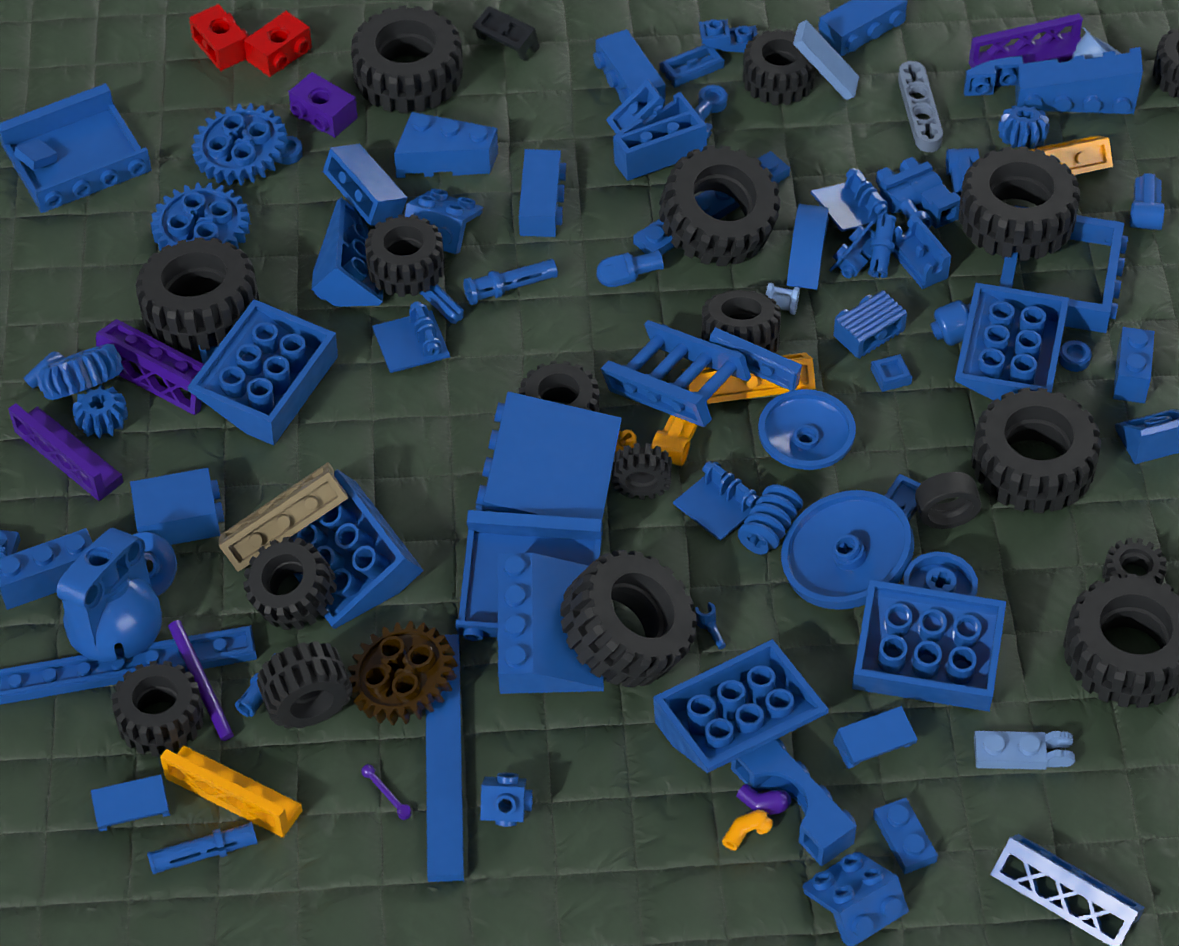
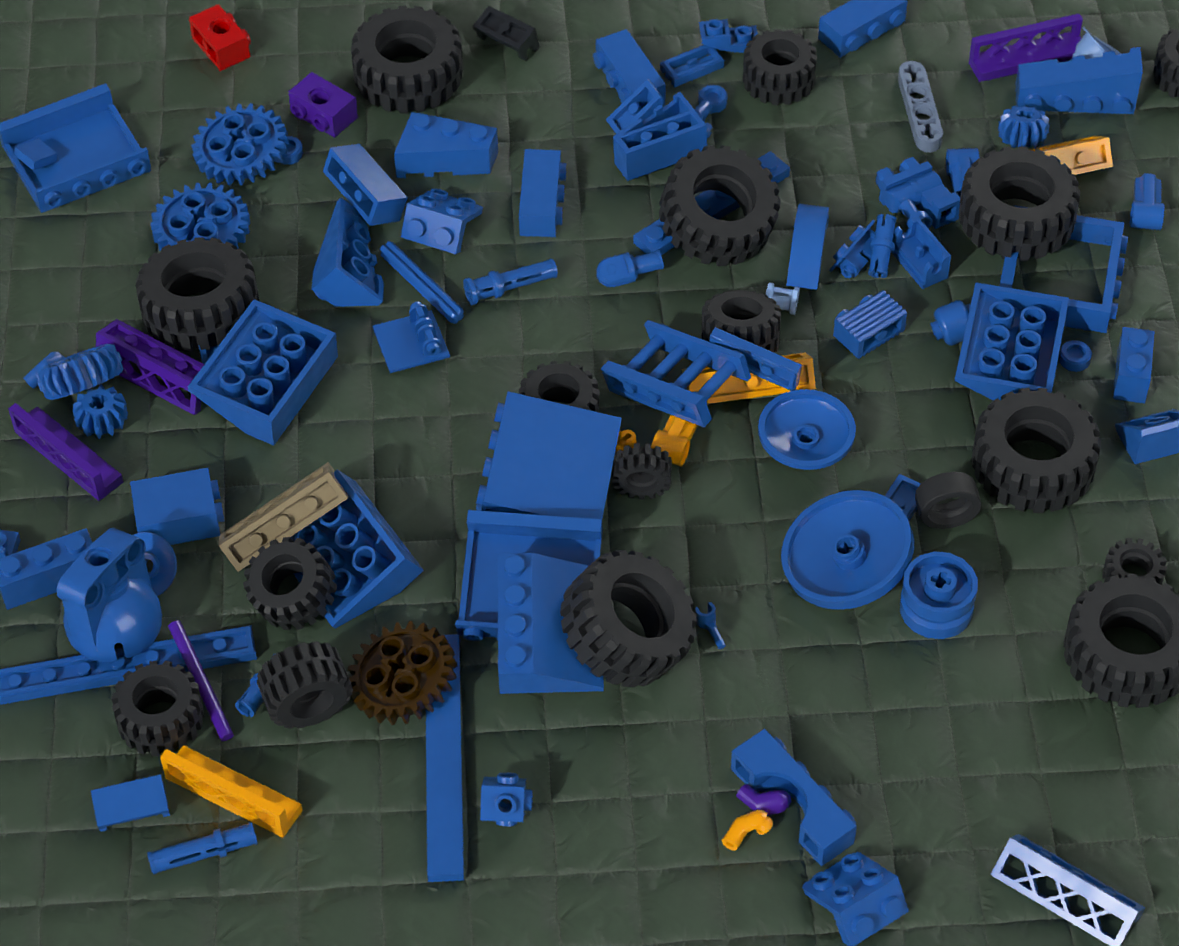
red brick [244,11,312,77] -> none
dark purple hinge [361,764,411,820] -> none
black tyre [365,215,445,297] -> none
blue slope [653,639,828,773] -> none
blue hinge [673,461,760,541] -> none
blue piece [738,484,803,555] -> none
medium blue tile [793,20,859,100] -> none
blue hinge [810,168,888,232] -> none
blue hinge [833,706,918,769] -> none
blue slope [852,579,1006,712] -> none
blue tile [870,354,912,392] -> none
blue plate [873,798,938,874] -> none
blue slope [963,56,1023,96] -> none
medium blue hinge [974,731,1075,769] -> none

